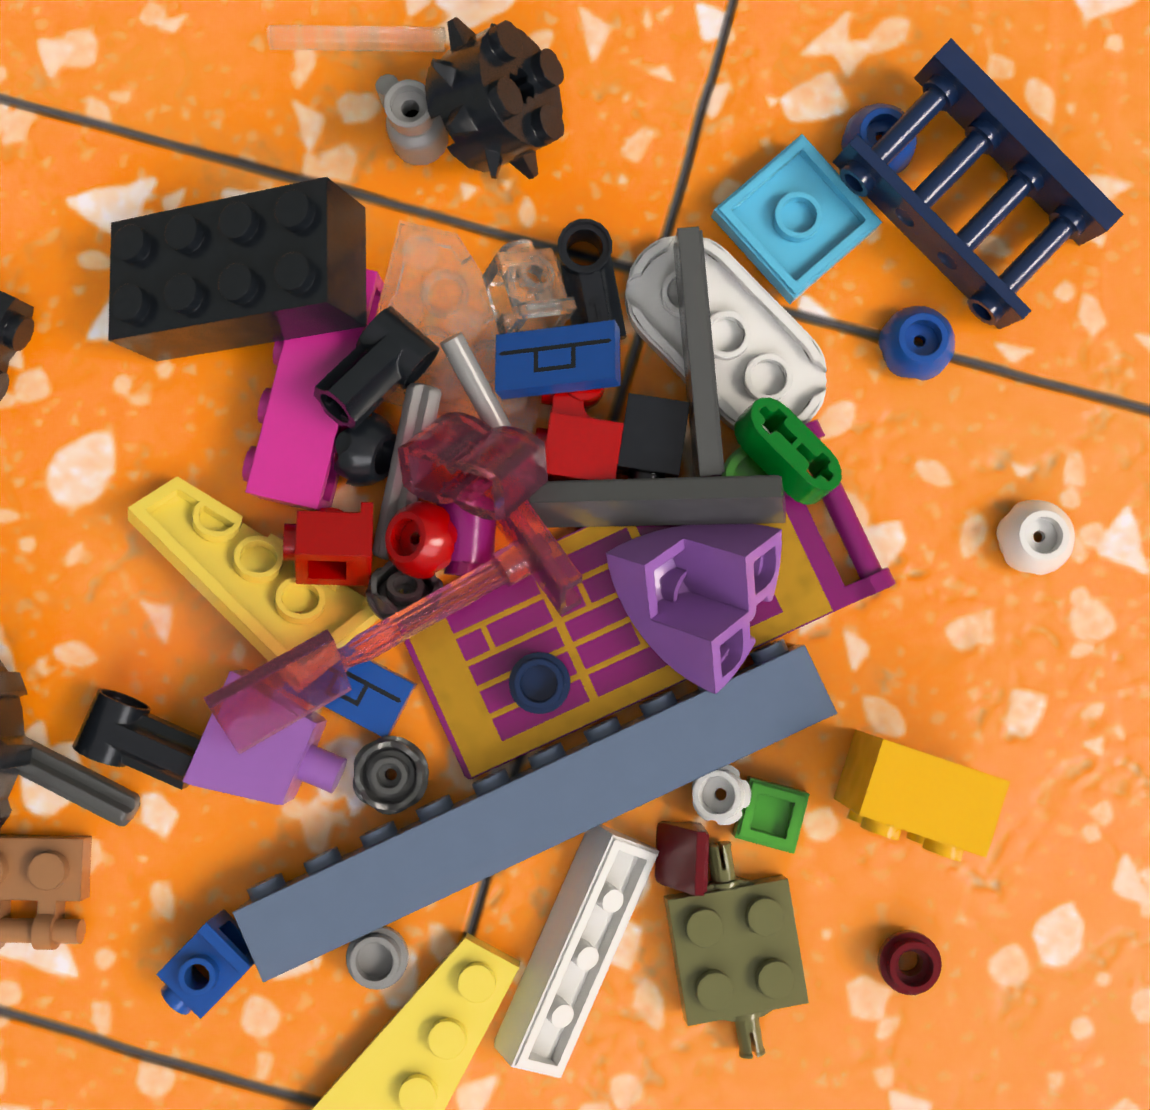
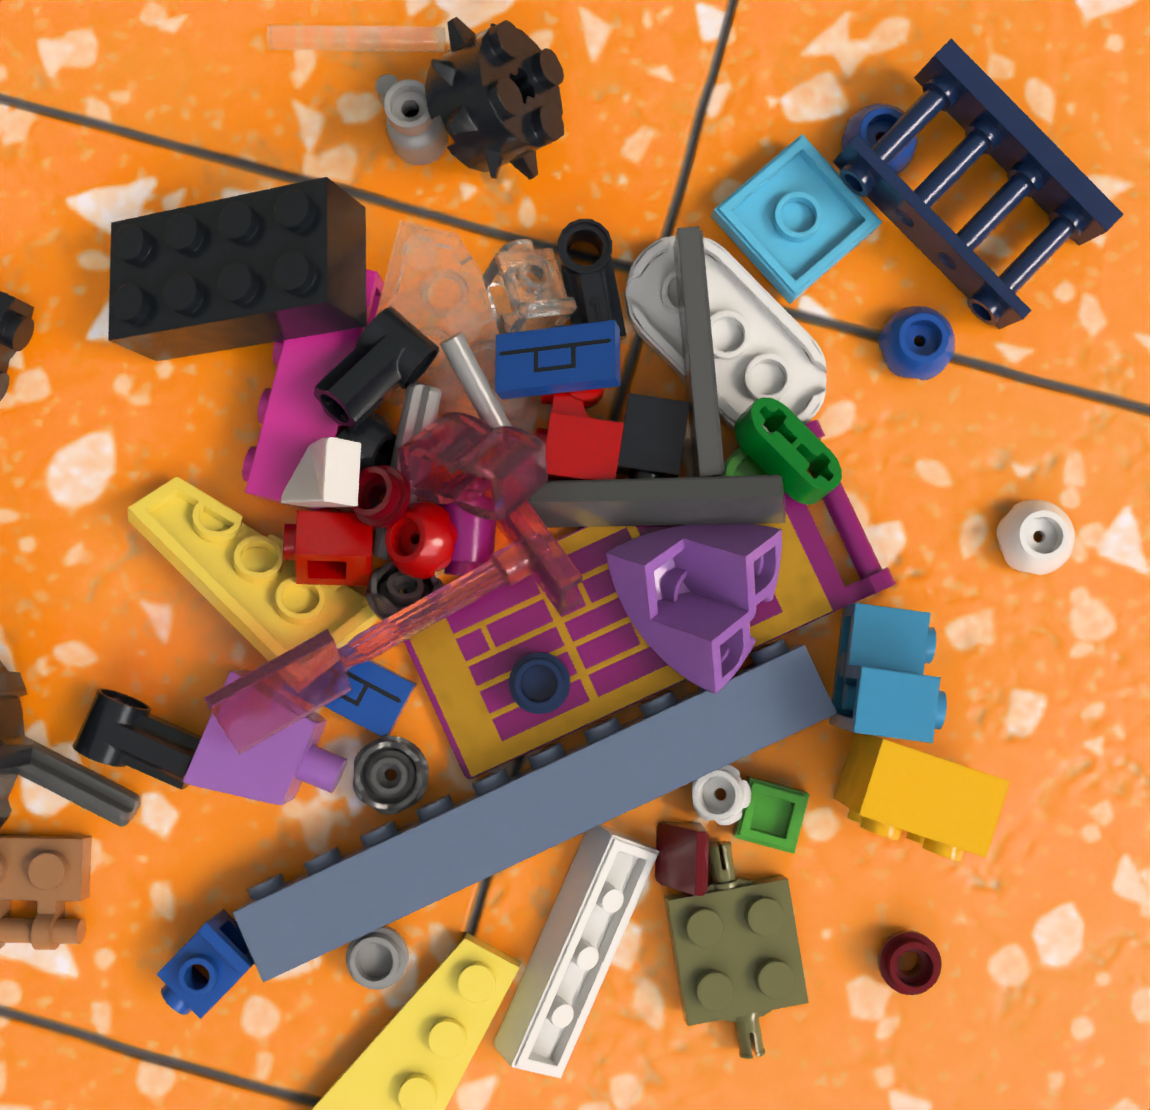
none -> white slope [281,437,361,508]
none -> dark red plate [352,465,411,528]
none -> dark azure brick [829,603,947,743]

